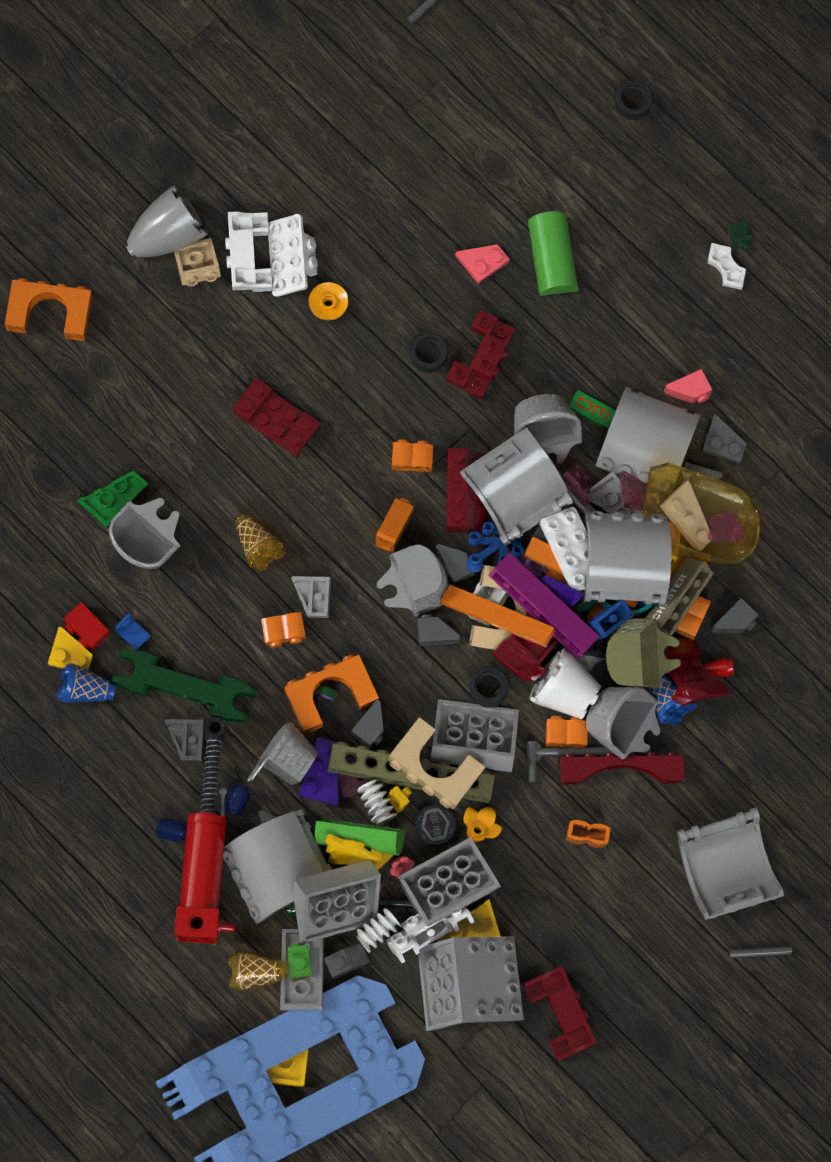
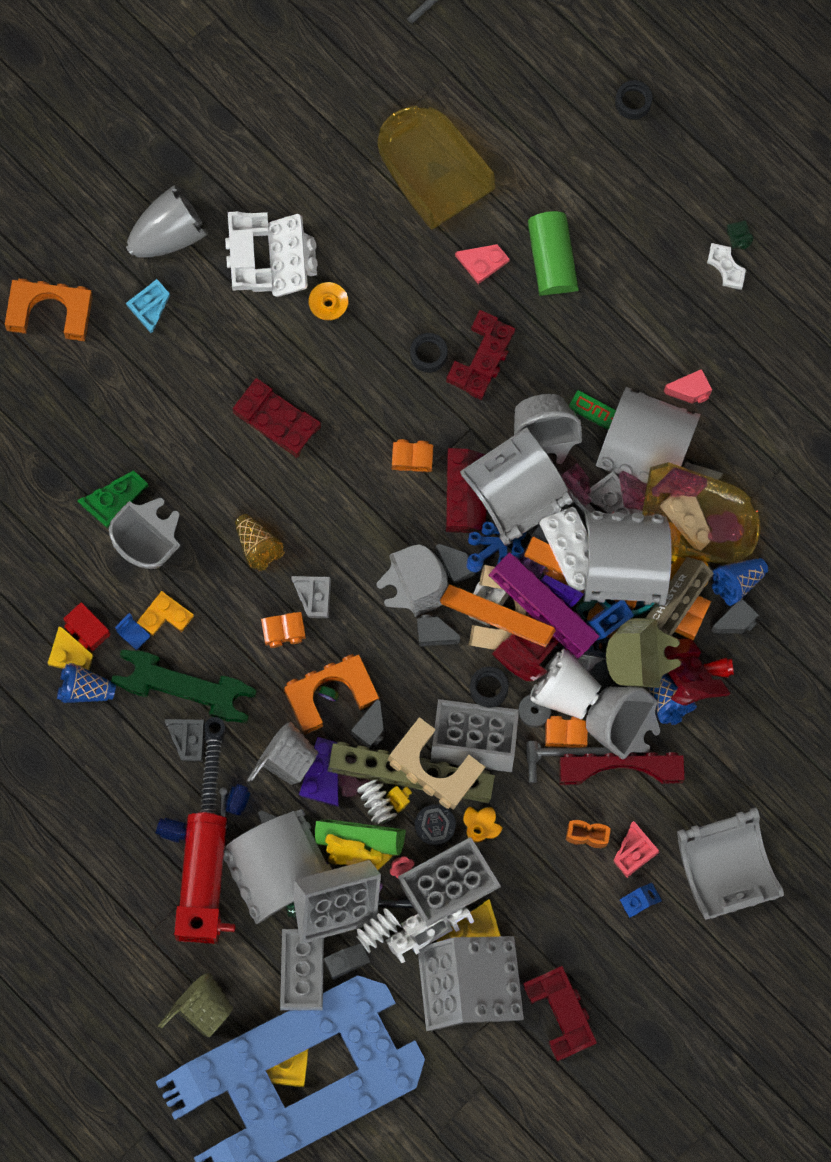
tan plate [174,238,221,287] -> none
clear yellow cone [229,950,289,992] -> none
bright green bracket [287,944,311,978] -> none
orange slope [375,498,414,553] -> none
dark grey wing [702,415,747,464] -> none
dark grey bar [729,946,792,958] -> none
none -> medium azure wing [126,279,170,333]
none -> light orange plate [137,591,194,636]
none -> olive piece [158,973,233,1038]
none -> clear yellow windscreen [378,106,495,230]
none -> dark grey piece [518,695,551,727]
none -> coral wing [614,821,659,877]
none -> blue bracket [620,883,662,918]
none -> clear pink wing [652,467,708,497]
none -> blue cone [712,558,768,606]

